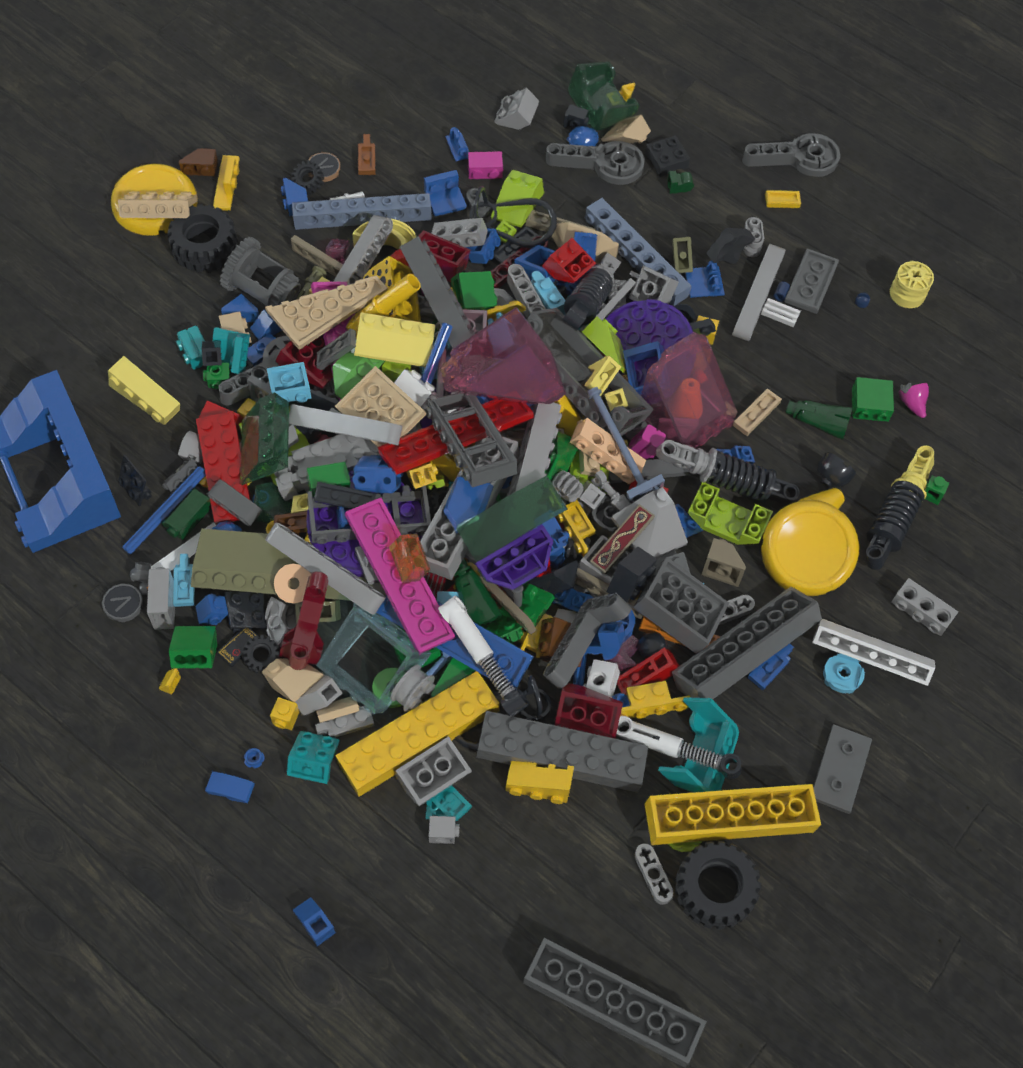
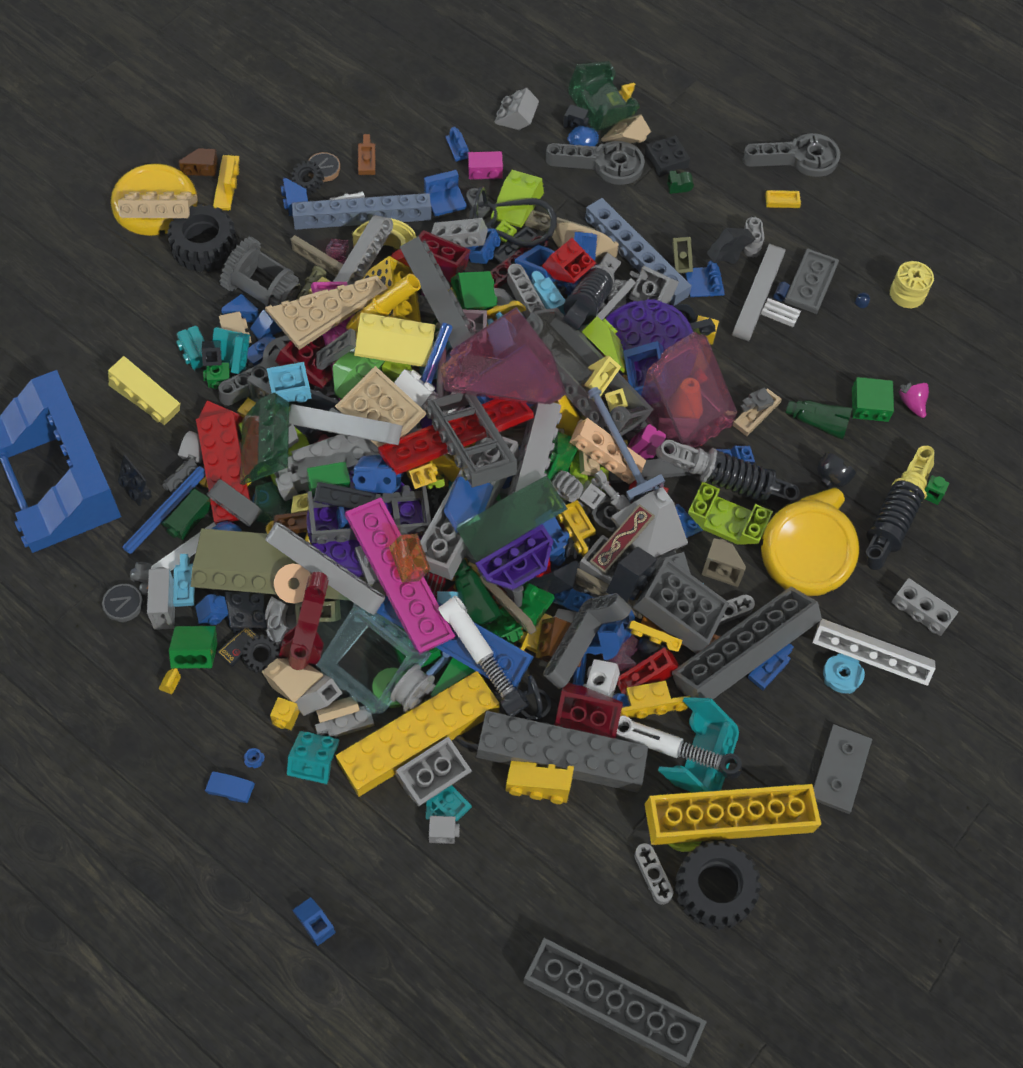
none -> yellow hinge [627,620,683,652]
none -> dark grey plate [740,388,774,412]

